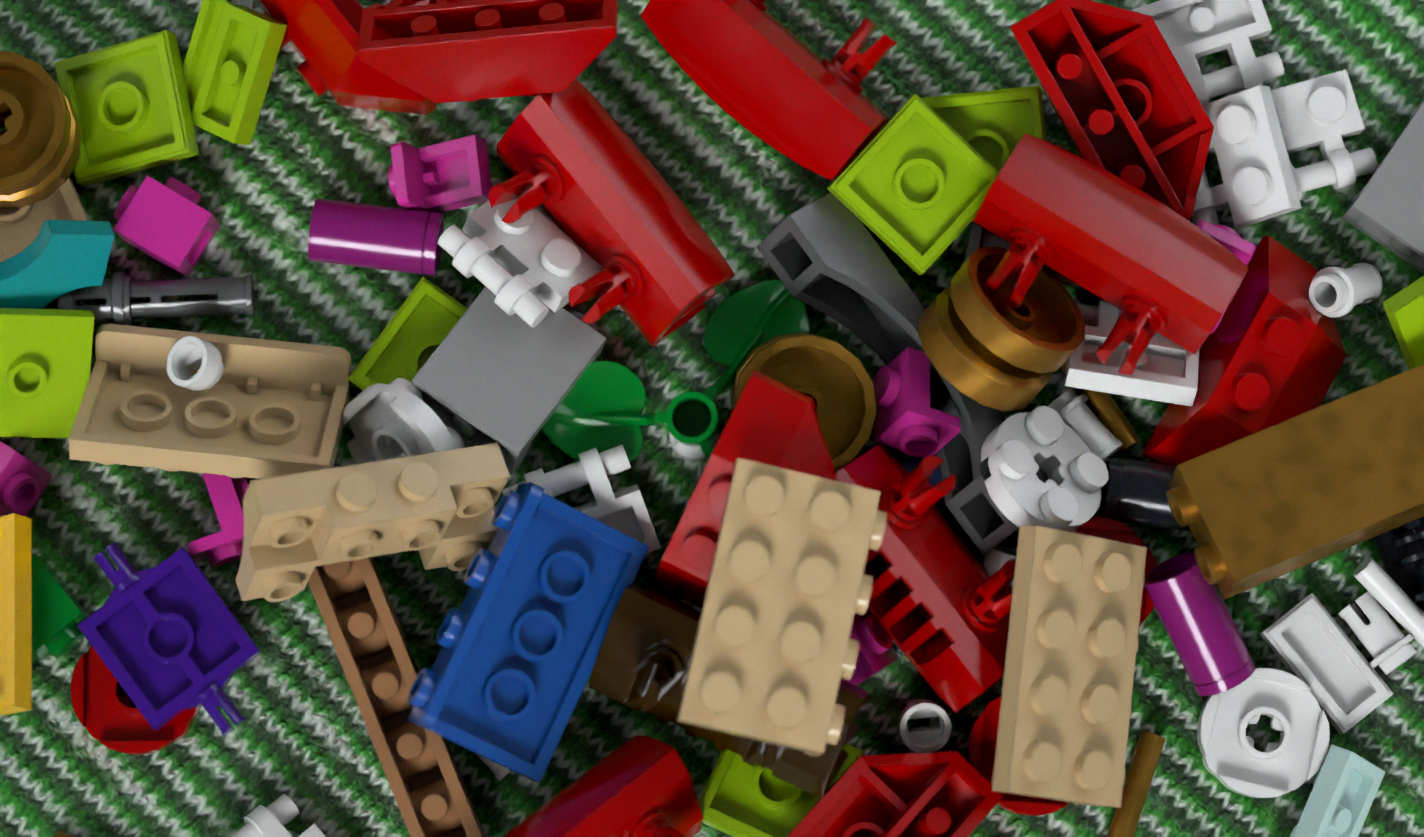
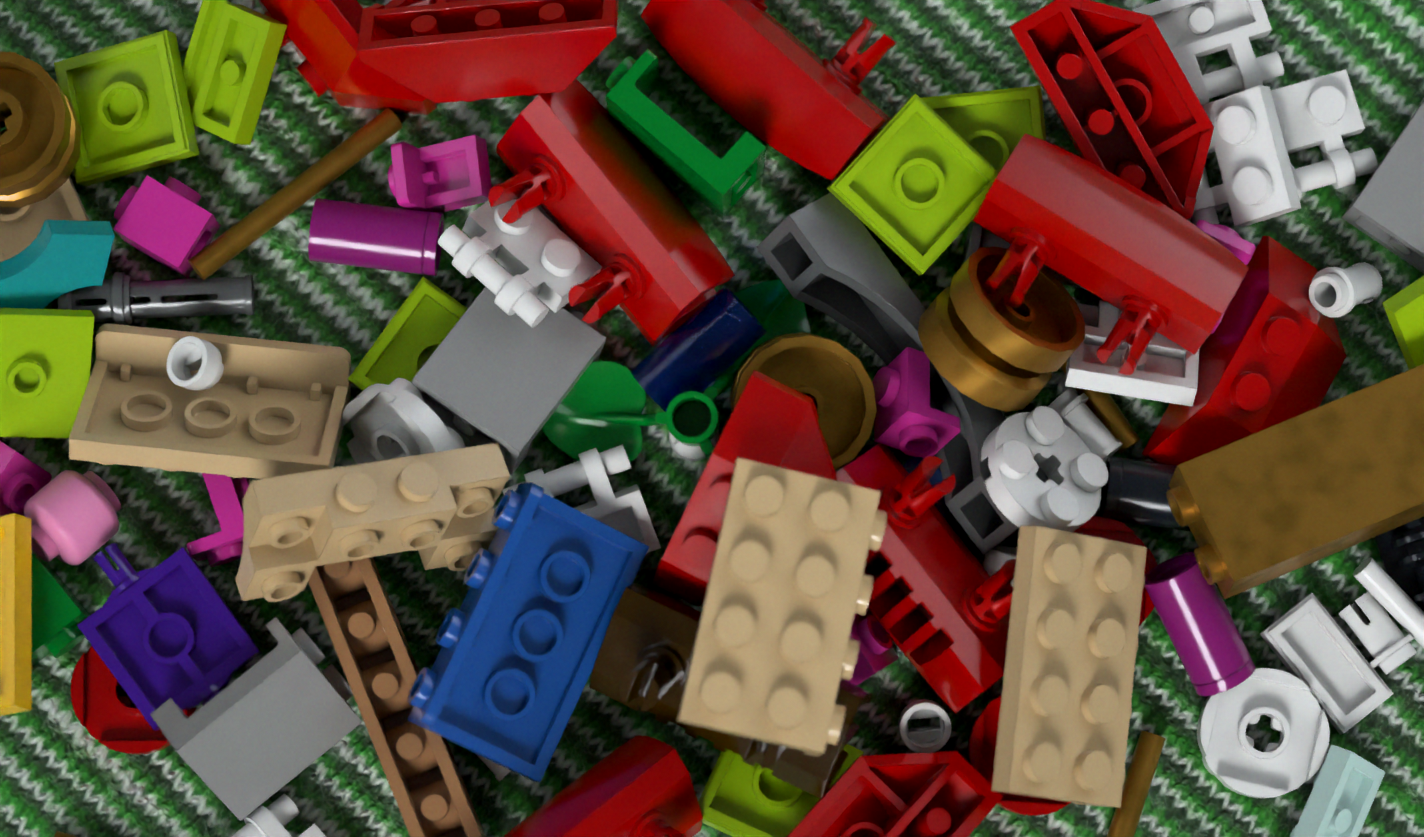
none -> bright pink head [23,470,121,565]
none -> light grey panel [150,617,362,821]
none -> pearl gold bar [188,108,403,280]
none -> green panel [605,49,766,220]
none -> clear blue pin [630,285,767,412]

